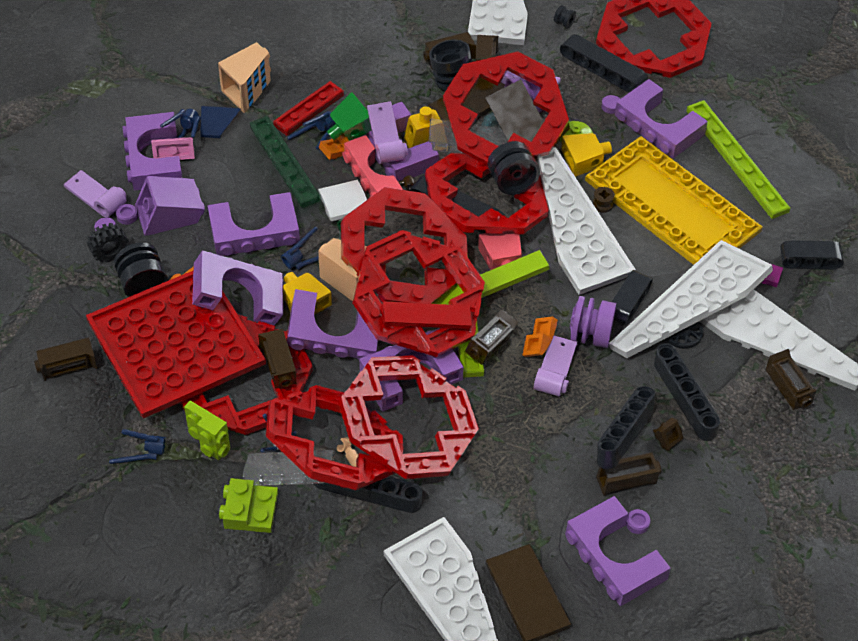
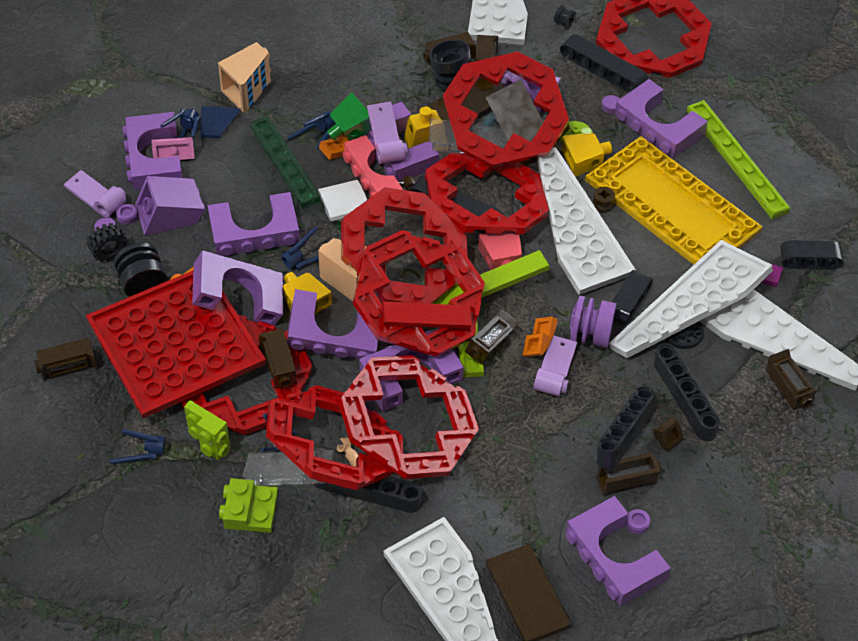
red tile [273,81,344,136] -> none
black wheel [487,141,540,195] -> none

